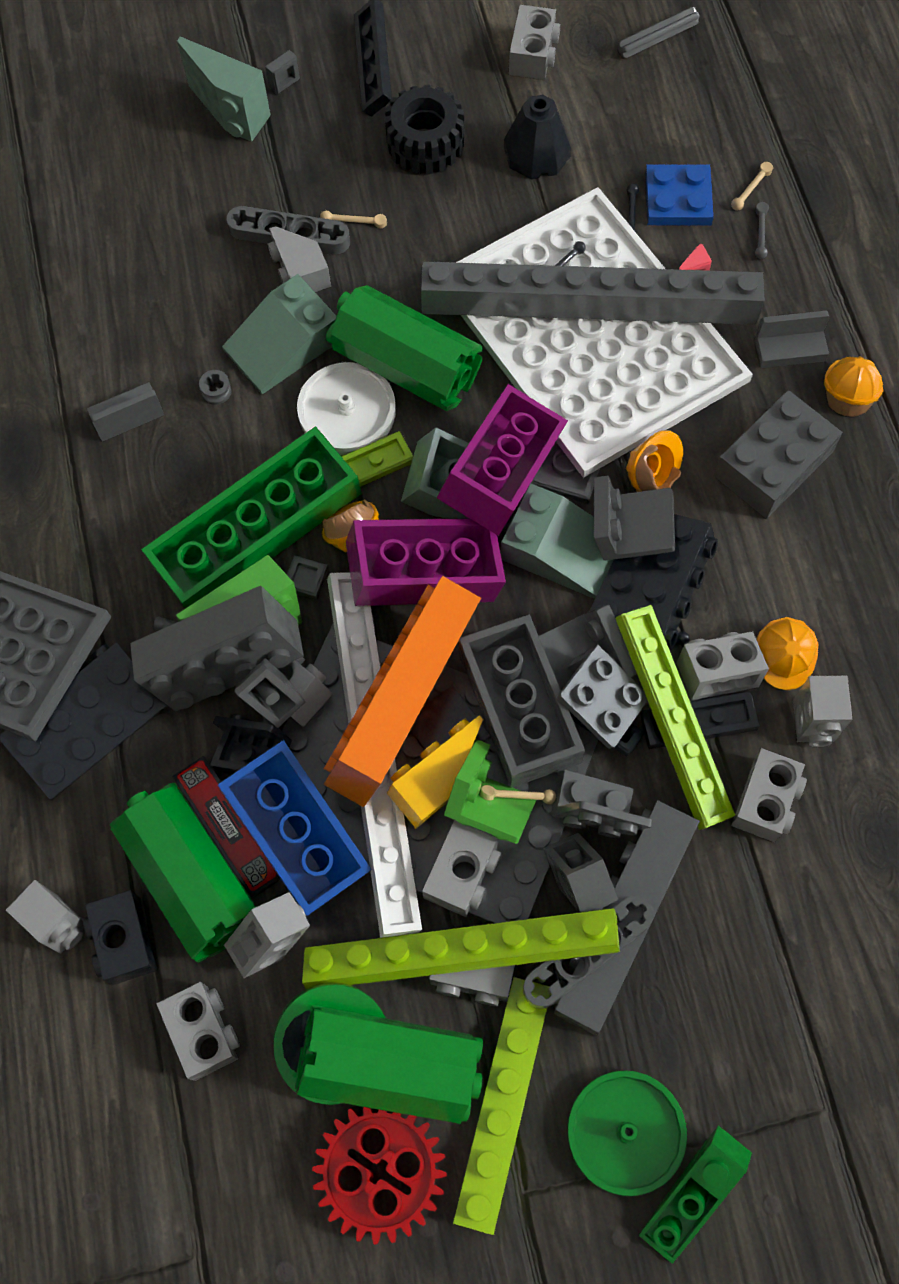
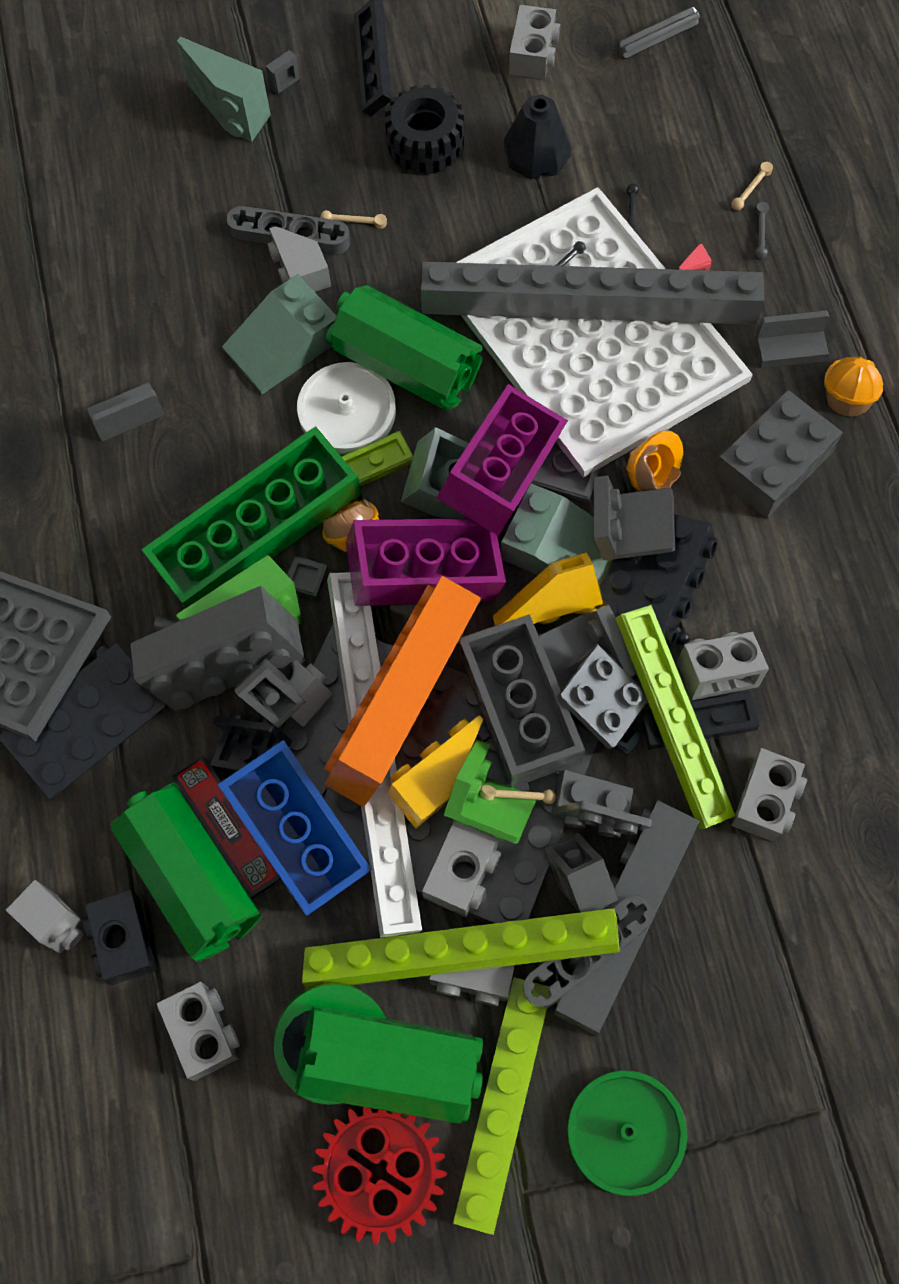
dark grey bush [199,370,232,404] -> none
light grey brick [224,892,310,978] -> none
green slope [639,1125,752,1264] -> none
blue plate [645,165,714,225] -> none
light orange piece [756,617,818,690] -> none
light grey brick [793,676,852,747] -> none
none -> yellow slope [493,552,603,626]

